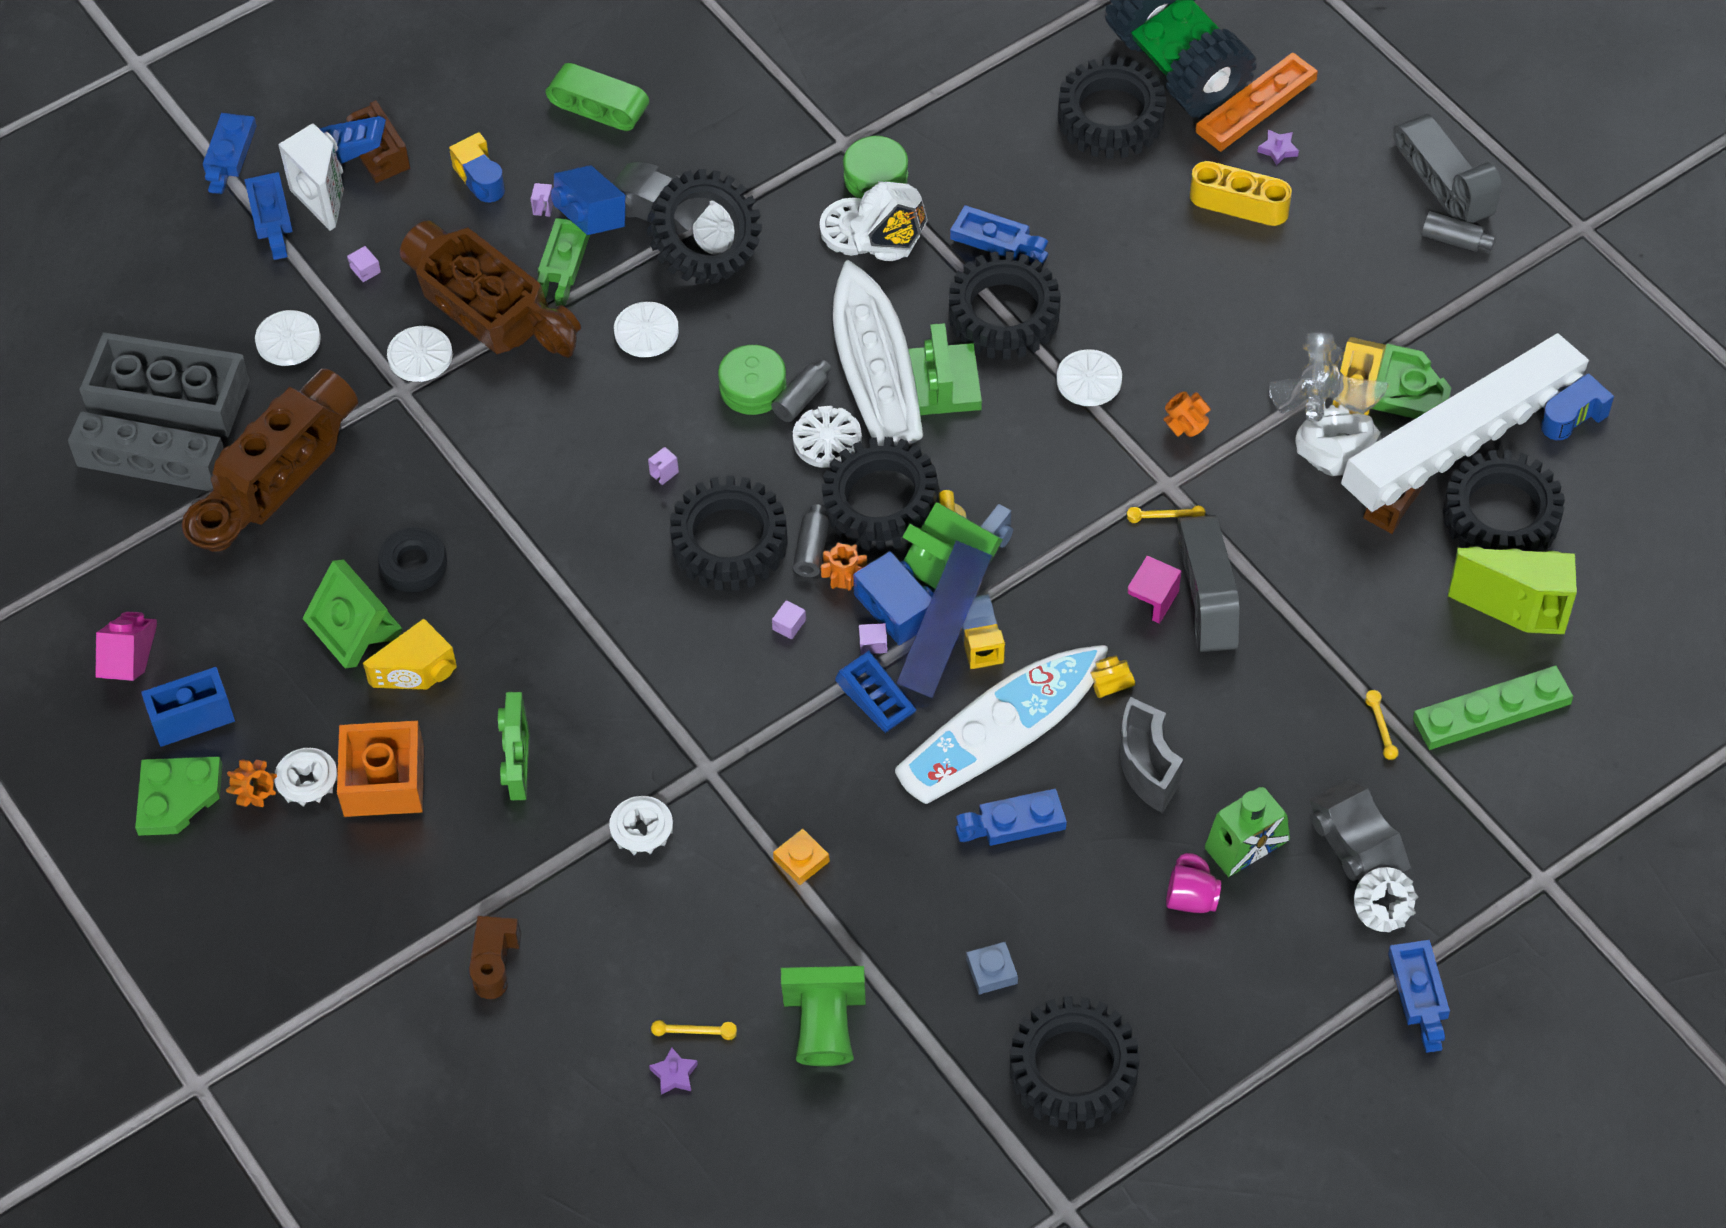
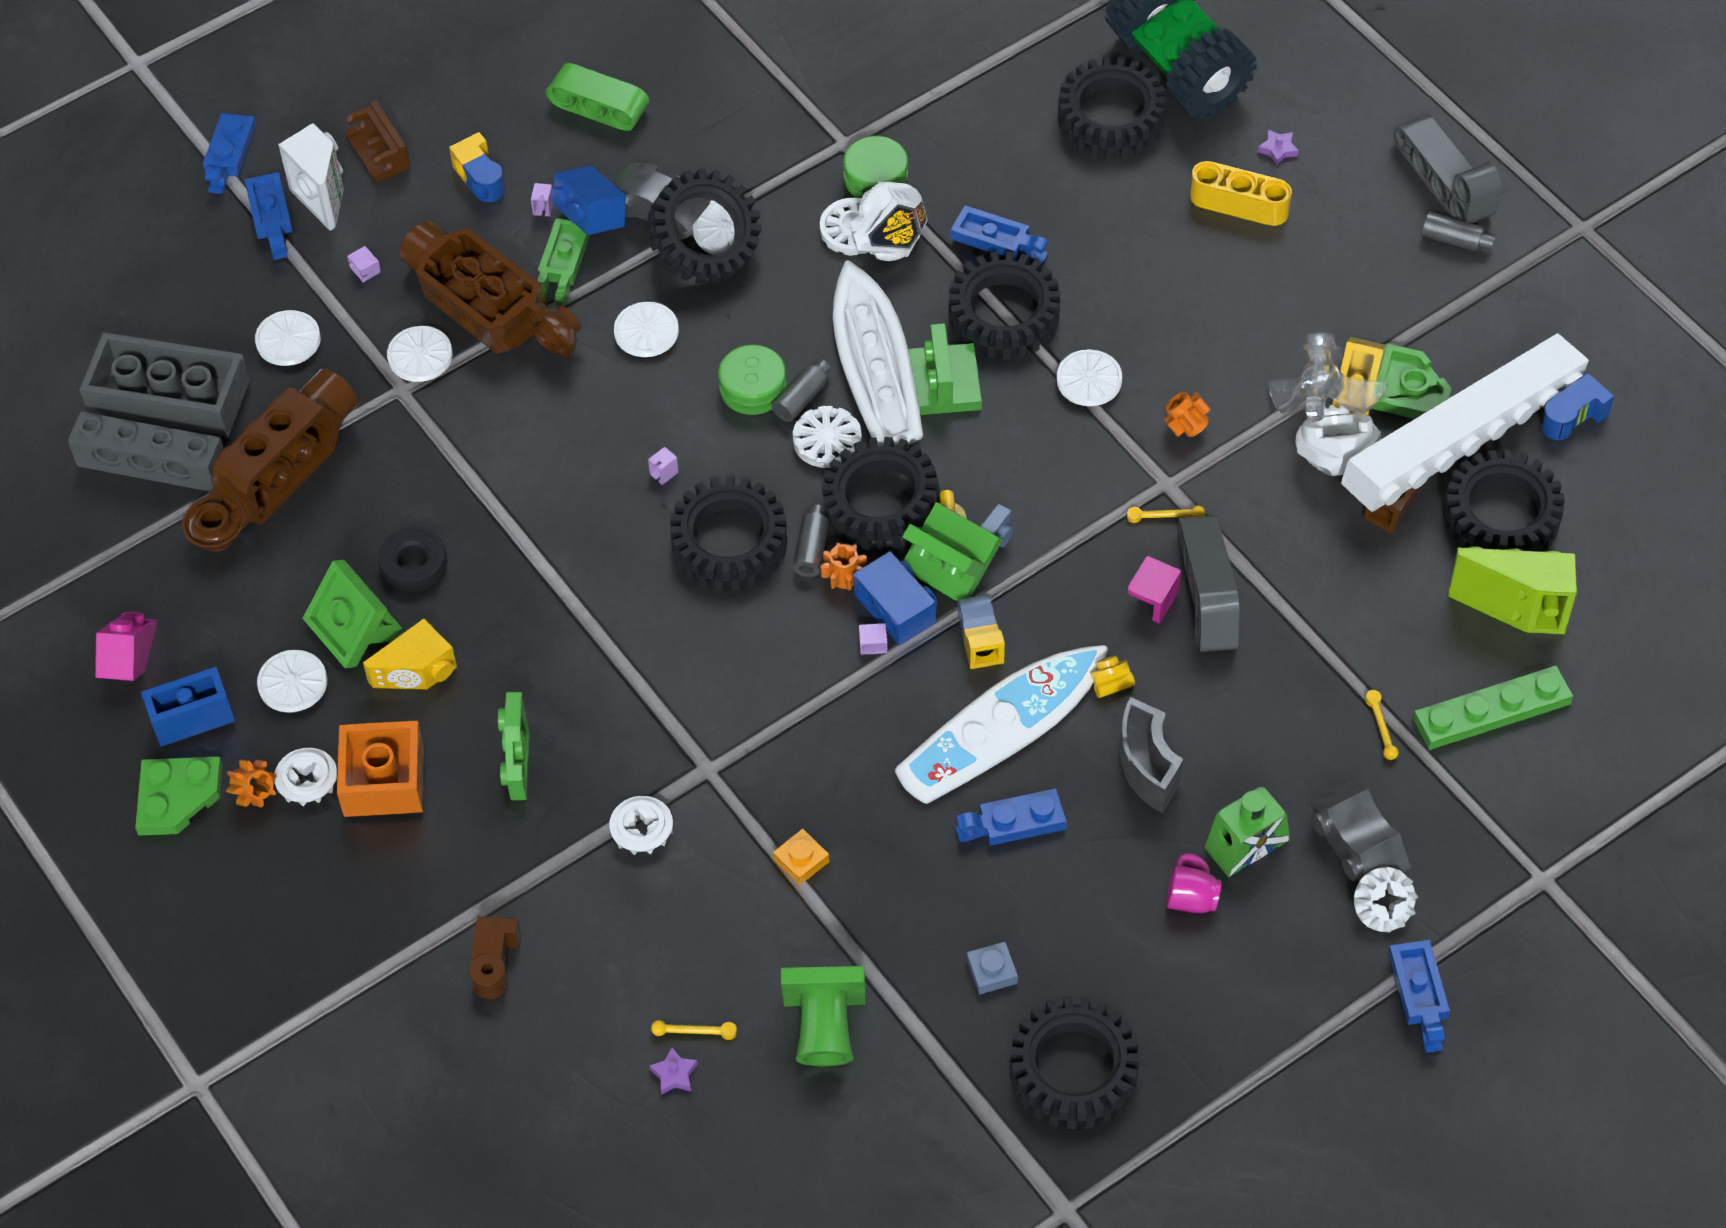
blue slope [320,116,386,164] -> none
lavender piece [772,600,806,639] -> none
blue slope [835,651,916,733] -> none
clear blue plate [897,540,993,698] -> none
orange plate [1196,52,1318,152] -> none
none -> white wheel [257,650,327,713]

